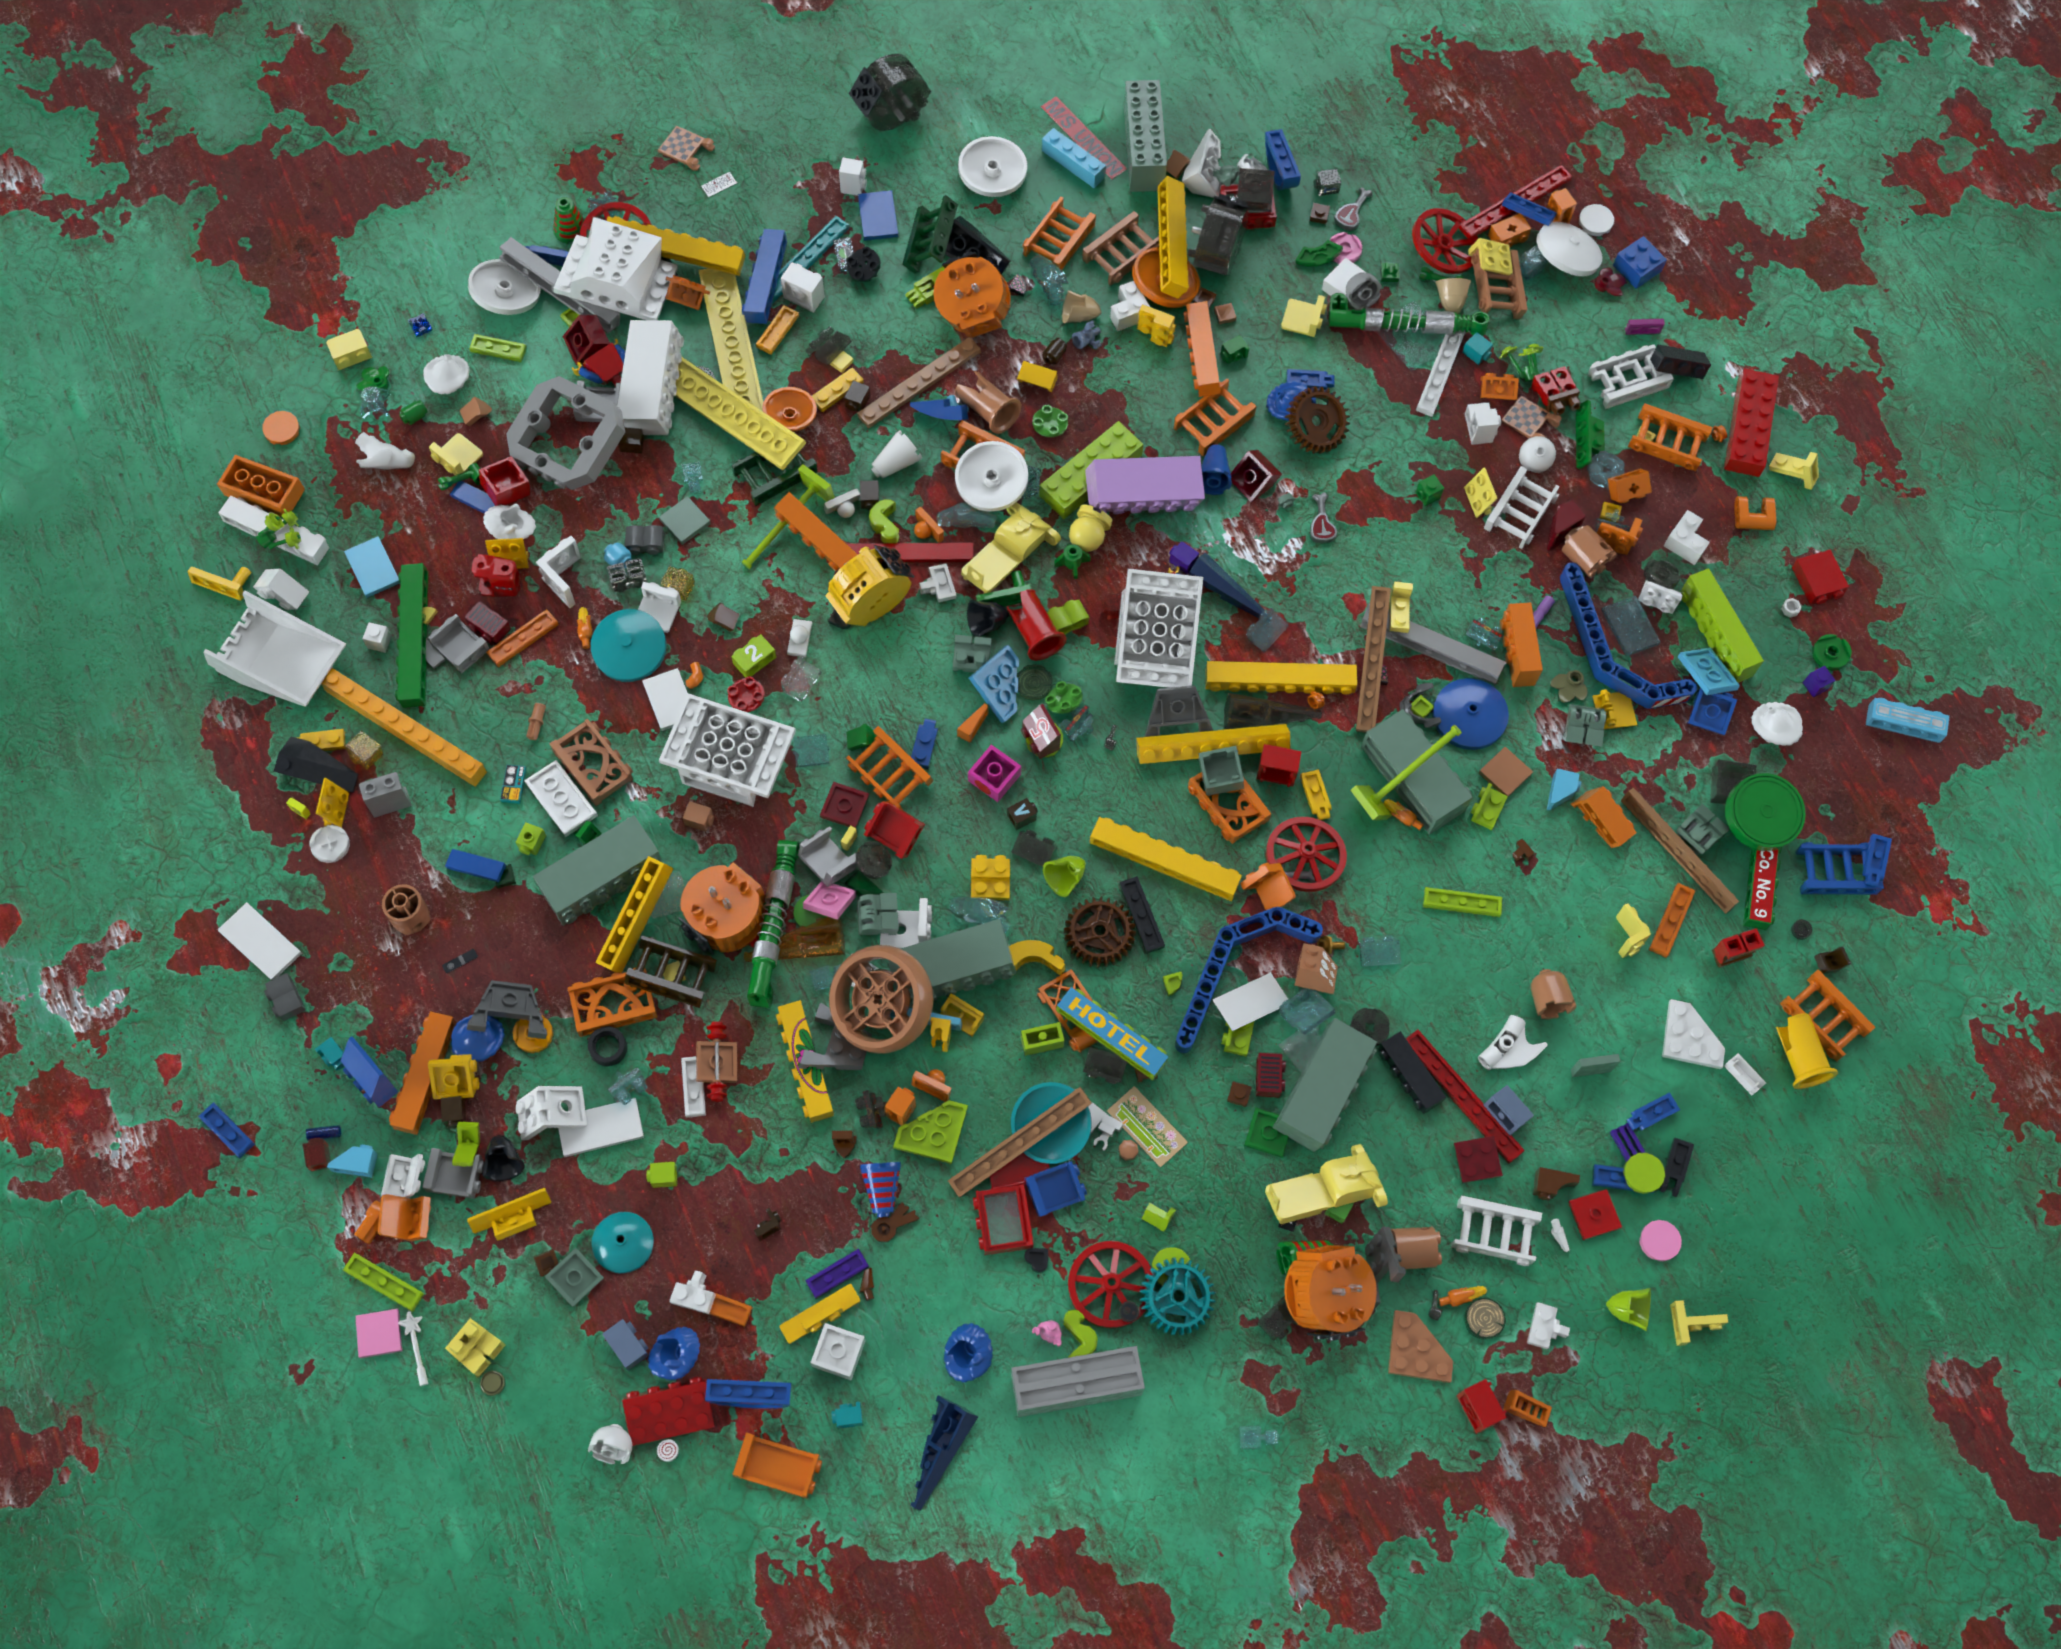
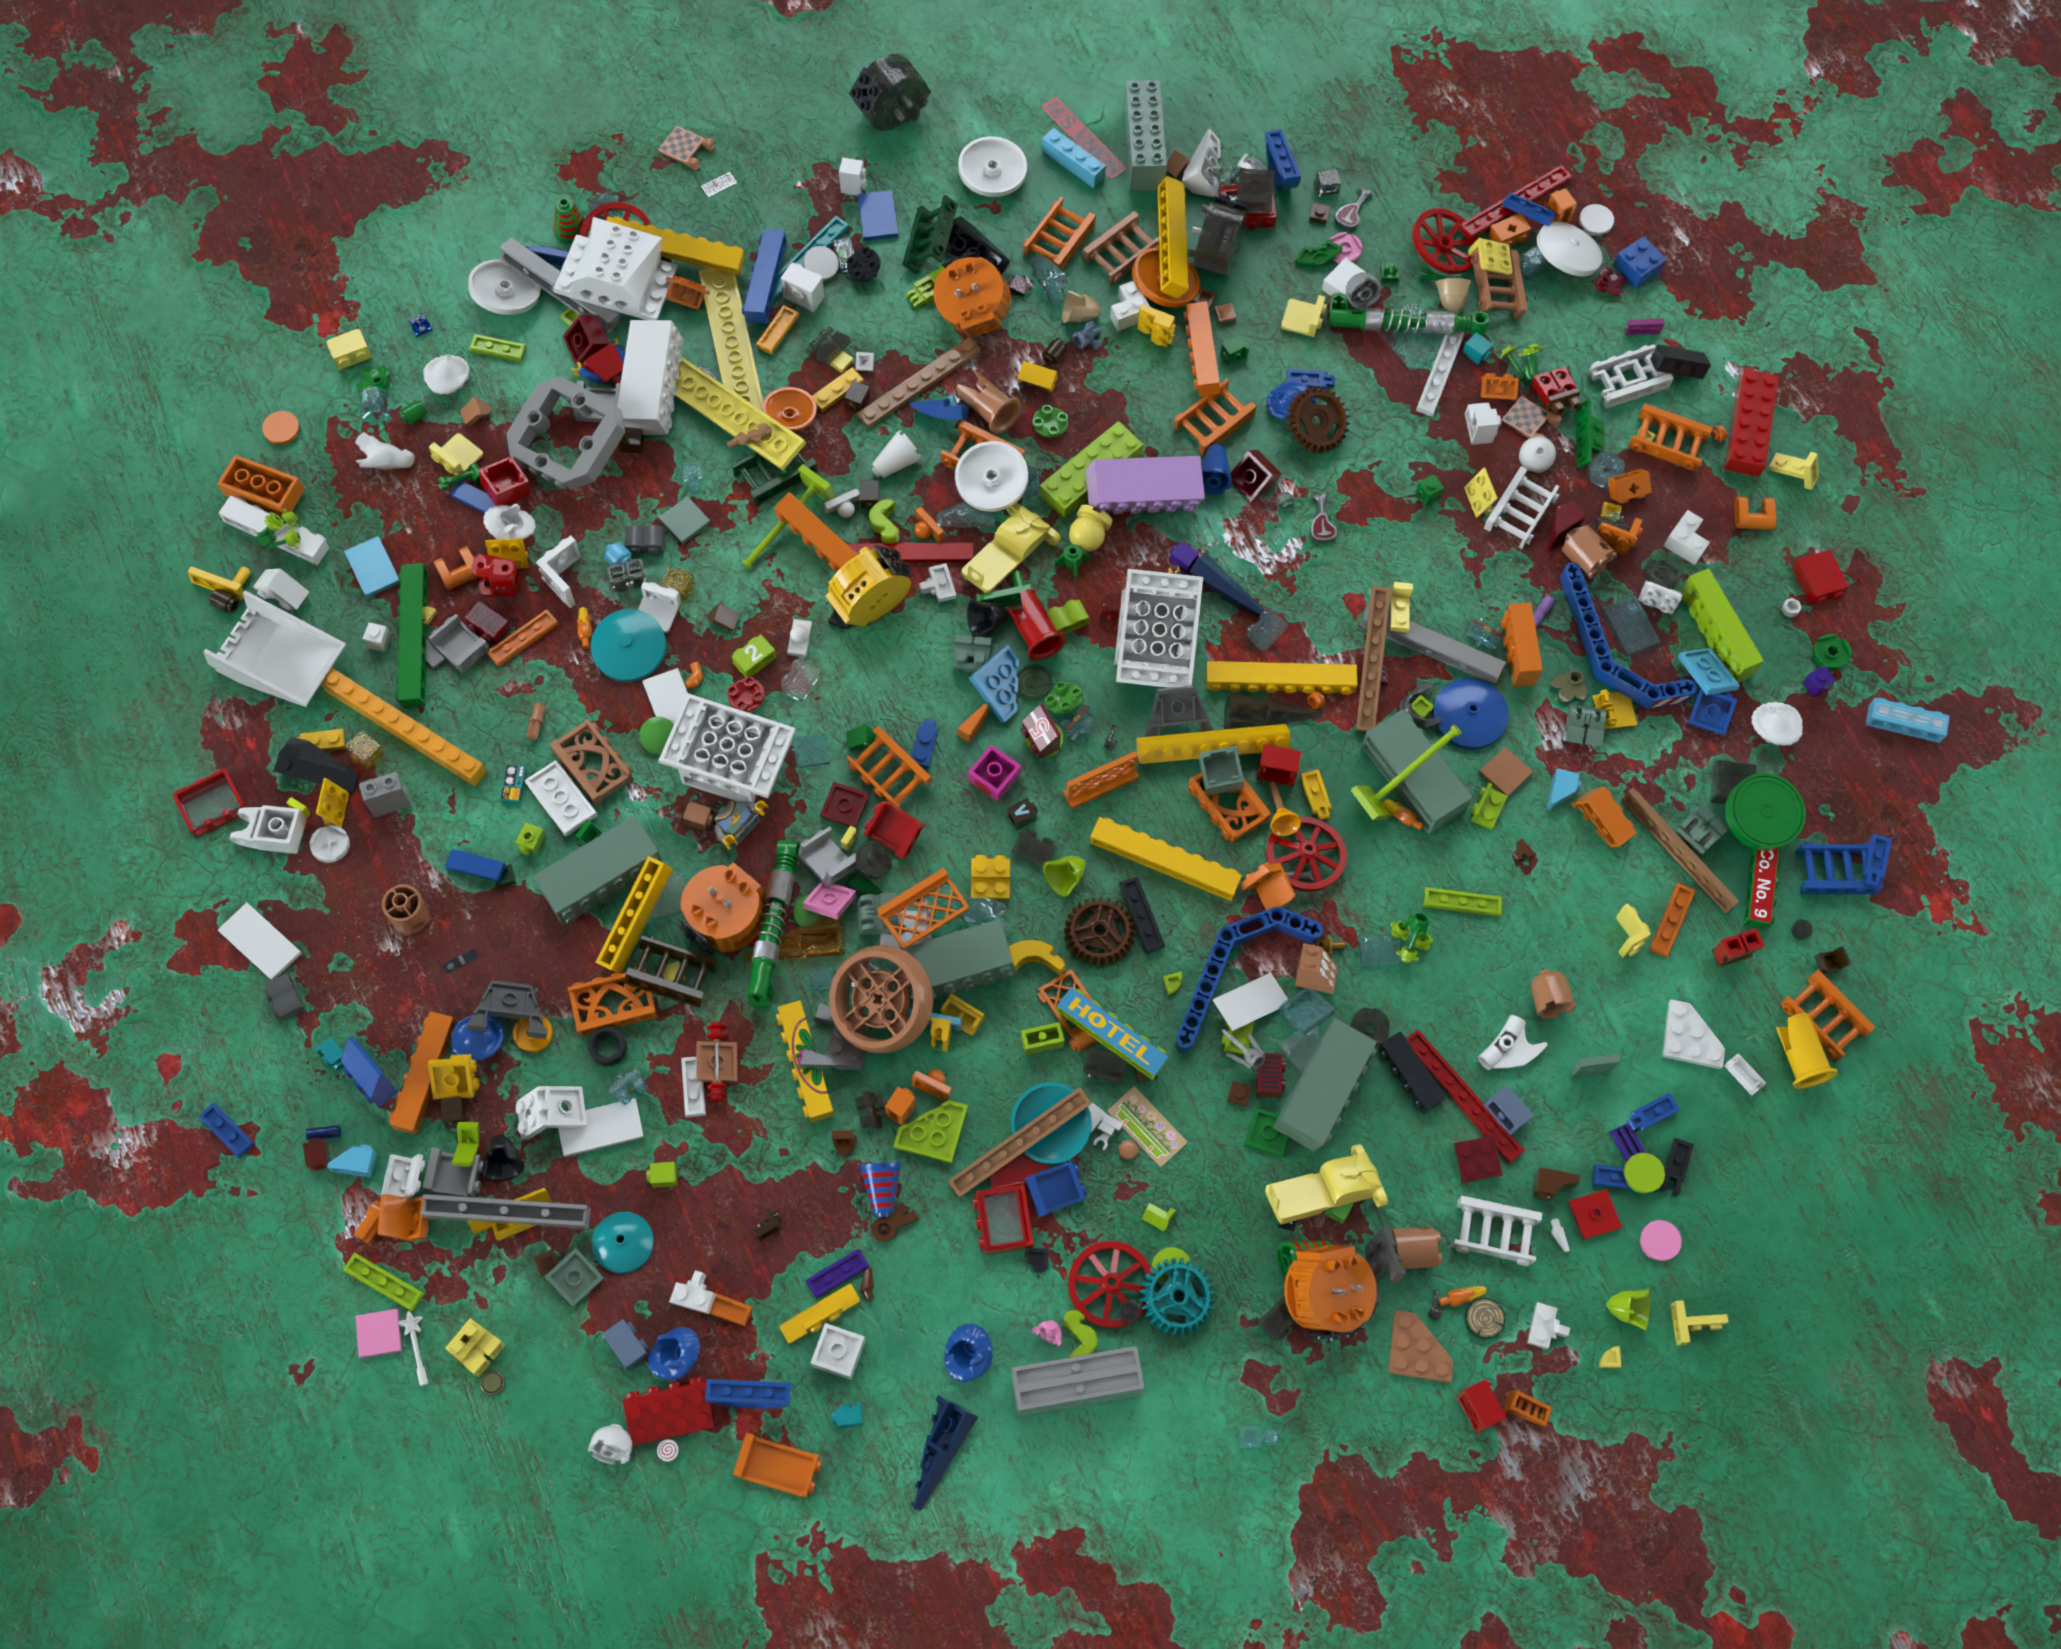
none -> window [172,768,247,839]
none -> dark brown brick [209,589,239,613]
none -> white brick [230,805,307,854]
none -> light grey tile [420,1194,591,1229]
none -> orange connector [433,546,477,591]
none -> bright green dish [639,717,674,754]
none -> torso [712,800,769,850]
none -> medium nougat animal [727,423,771,449]
none -> white tile [803,246,839,281]
none -> white tile [855,352,874,372]
none -> orange fence [877,868,970,950]
none -> orange fence [1062,751,1139,809]
none -> light grey plant [1222,1029,1265,1070]
none -> light orange piece [1269,781,1301,836]
none -> plant [1390,912,1433,963]
none -> light yellow tile [1599,1346,1622,1368]

